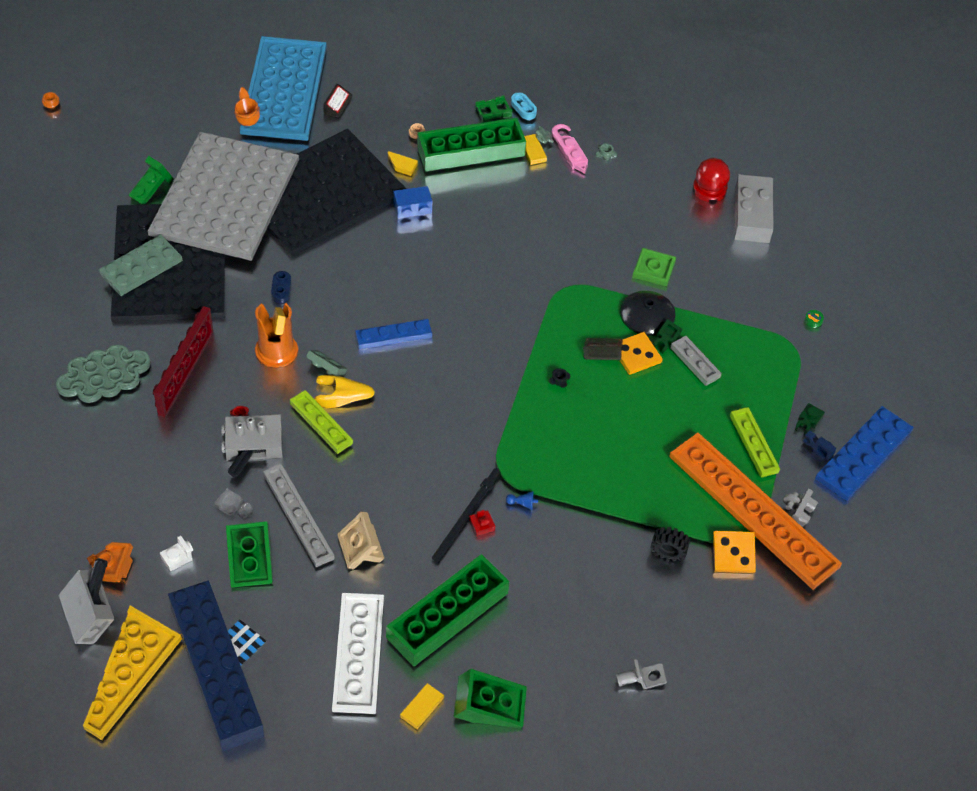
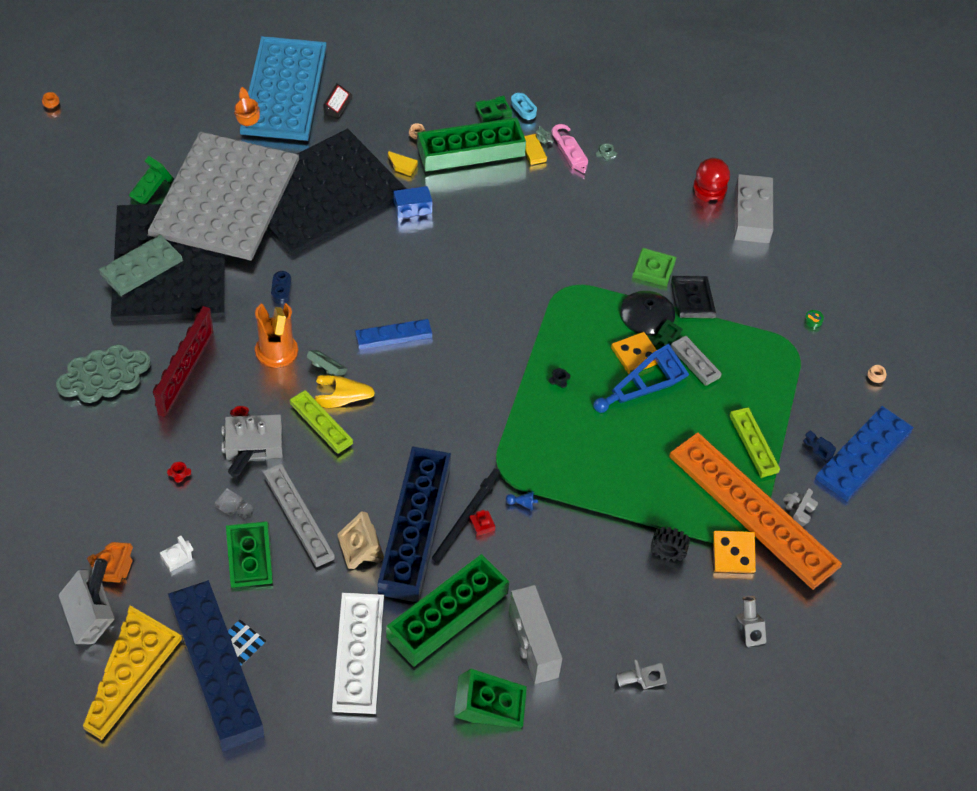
yellow tile [400,683,444,730] -> none
clear smoke slope [583,338,623,360] -> none
dark green plate [795,403,825,436] -> none
none -> red plate [167,462,191,483]
none -> dark blue brick [378,446,451,602]
none -> light grey brick [509,585,562,684]
none -> blue plate [594,344,689,413]
none -> black tile [671,276,716,318]
none -> light grey bracket [736,596,766,647]
none -> light nougat plate [867,365,887,383]

